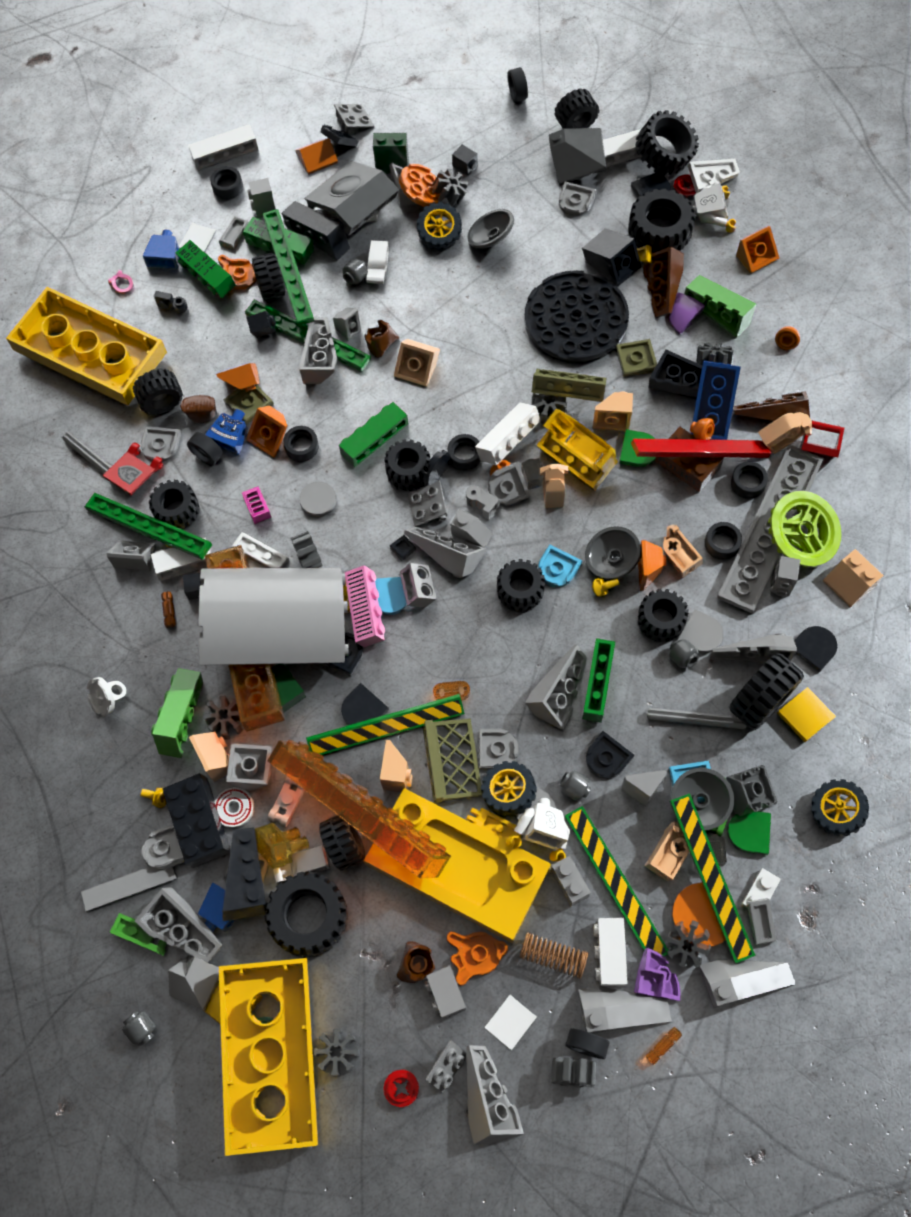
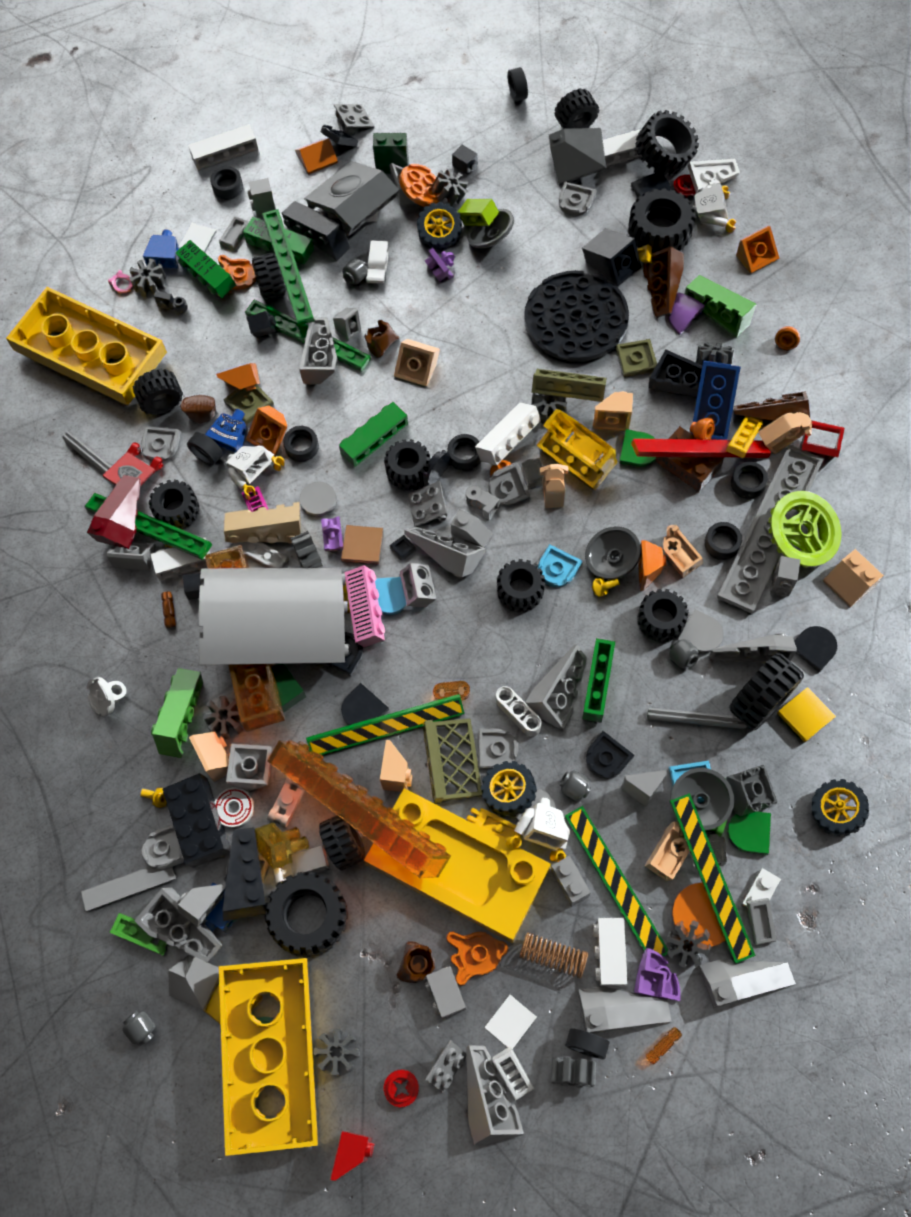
none -> wedge [87,475,141,549]
none -> dark grey gear [129,259,166,297]
none -> light grey slope [177,884,226,927]
none -> tan wedge [224,502,301,543]
none -> white torso [227,446,284,500]
none -> medium lavender hips [321,516,344,552]
none -> red slope [330,1131,375,1181]
none -> medium nougat tile [341,525,383,564]
none -> medium lavender hips [425,248,455,281]
none -> lime brick [457,199,499,226]
none -> white slope [492,1046,534,1101]
none -> white beam [496,686,541,737]
none -> yellow tile [726,416,763,458]

